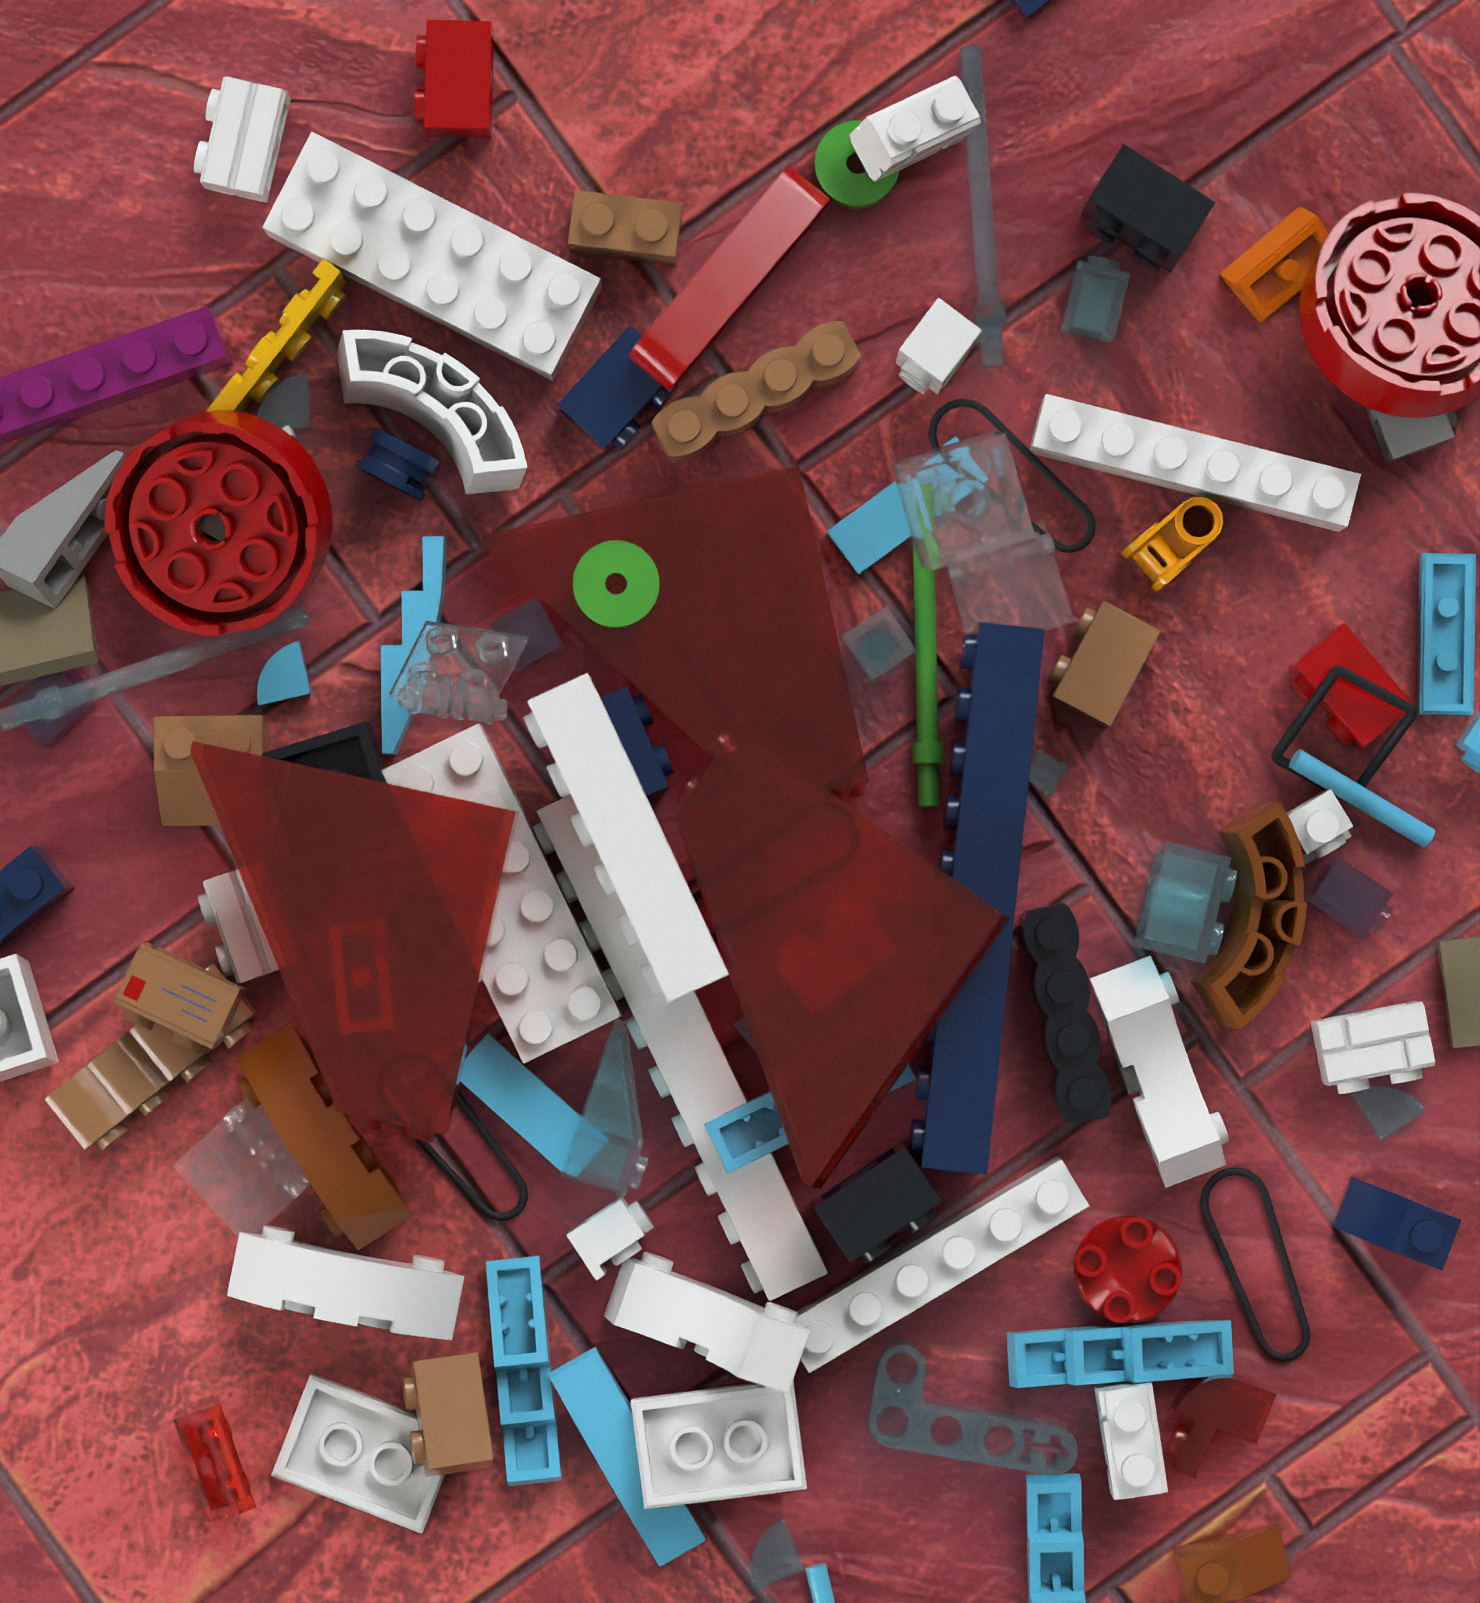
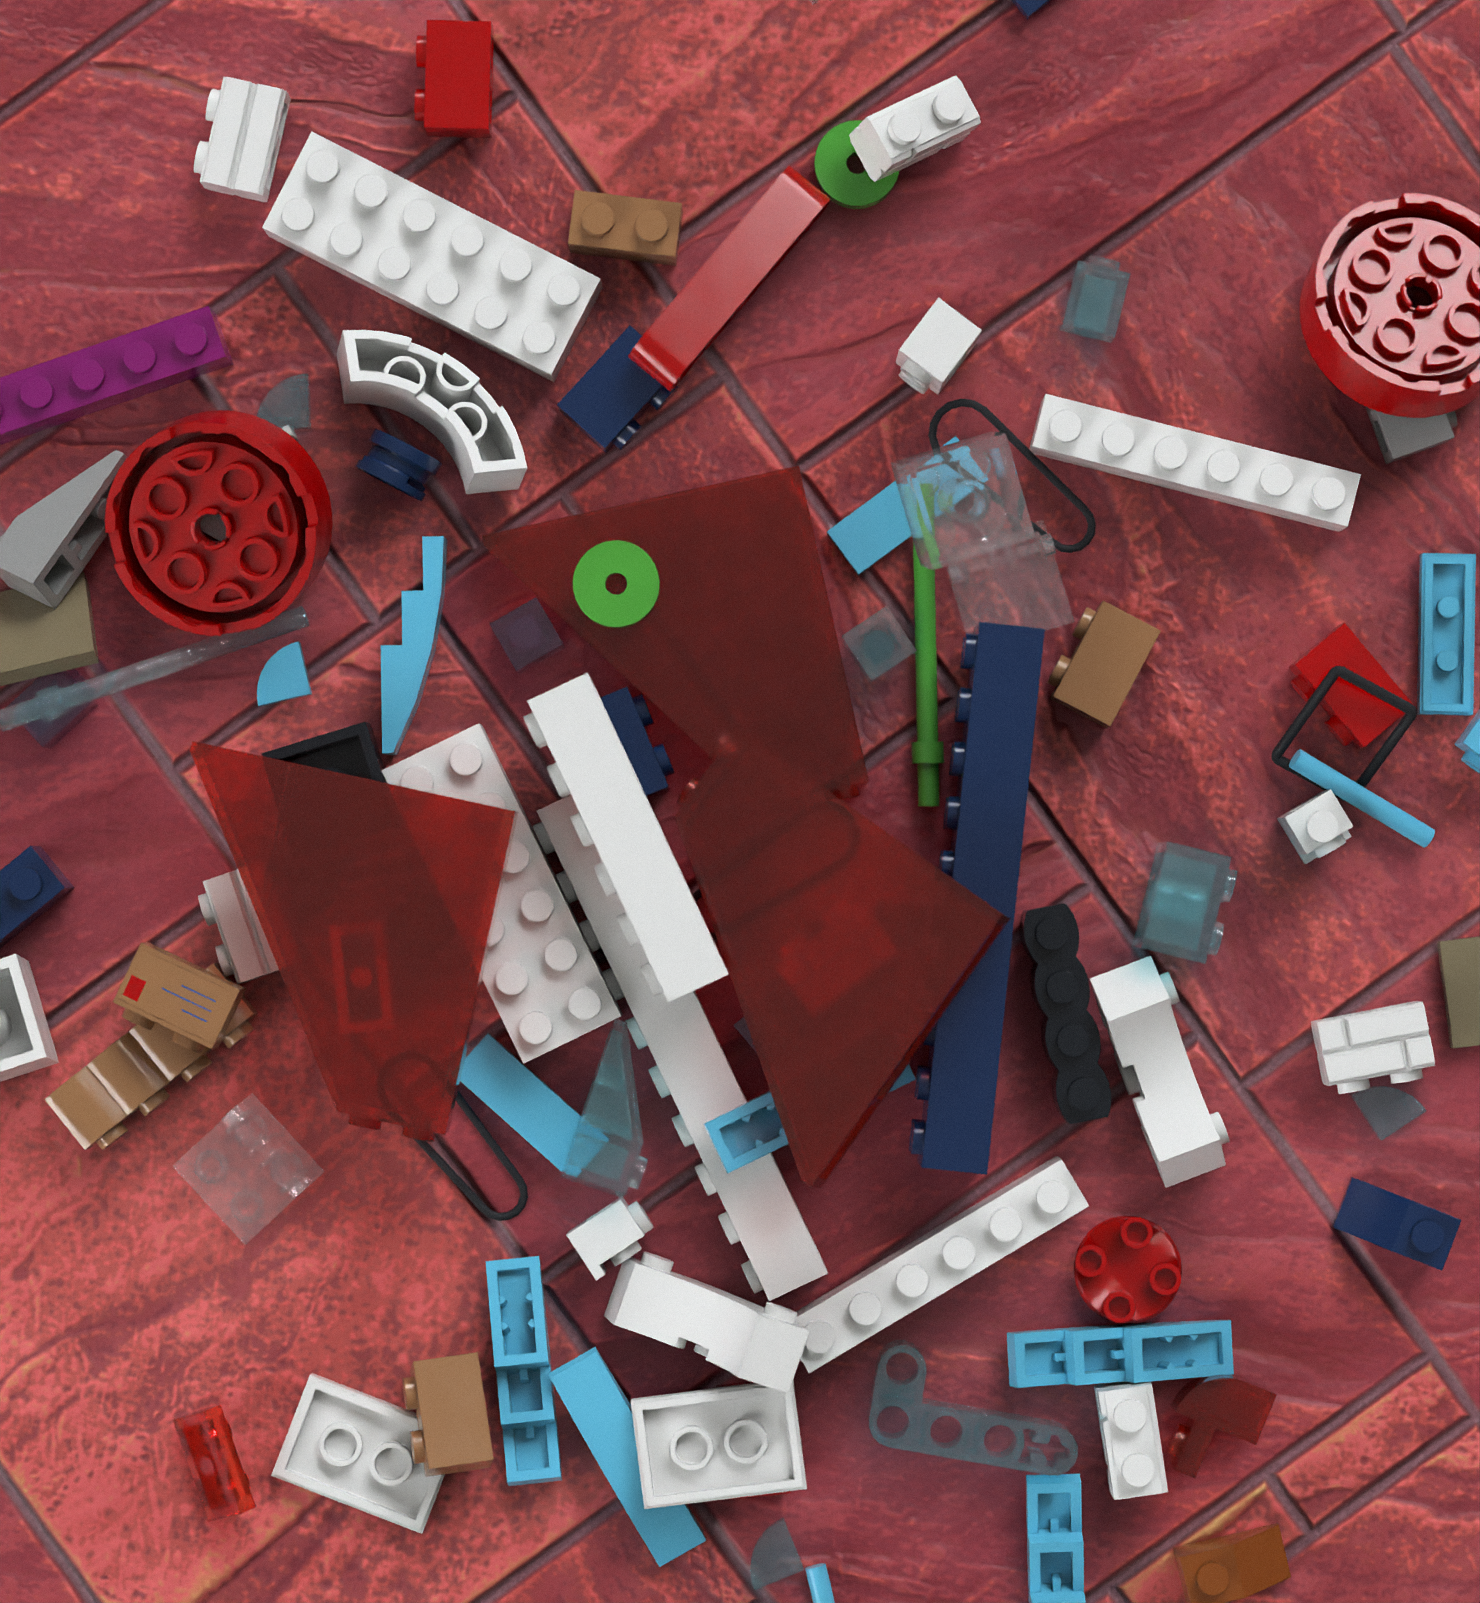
medium nougat slope [153,715,270,826] -> none
yellow wing [207,258,346,412] -> none
white brick [227,1225,465,1340] -> none
dark orange brick [236,1022,413,1250] -> none
clear hinge [389,621,529,725] -> none
medium nougat brick [652,321,861,463] -> none
black brick [812,1142,941,1264] -> none
clear light blue bar [960,45,1006,368] -> none
clear light blue piece [1029,749,1068,796] -> none
black brick [1080,144,1216,273] -> none
light orange piece [1121,496,1223,594] -> none
dark orange brick [1190,801,1307,1030] -> none
black piece [1200,1167,1310,1362] -> none
orange slope [1220,207,1329,323] -> none
clear purple brick [1304,857,1393,938] -> none

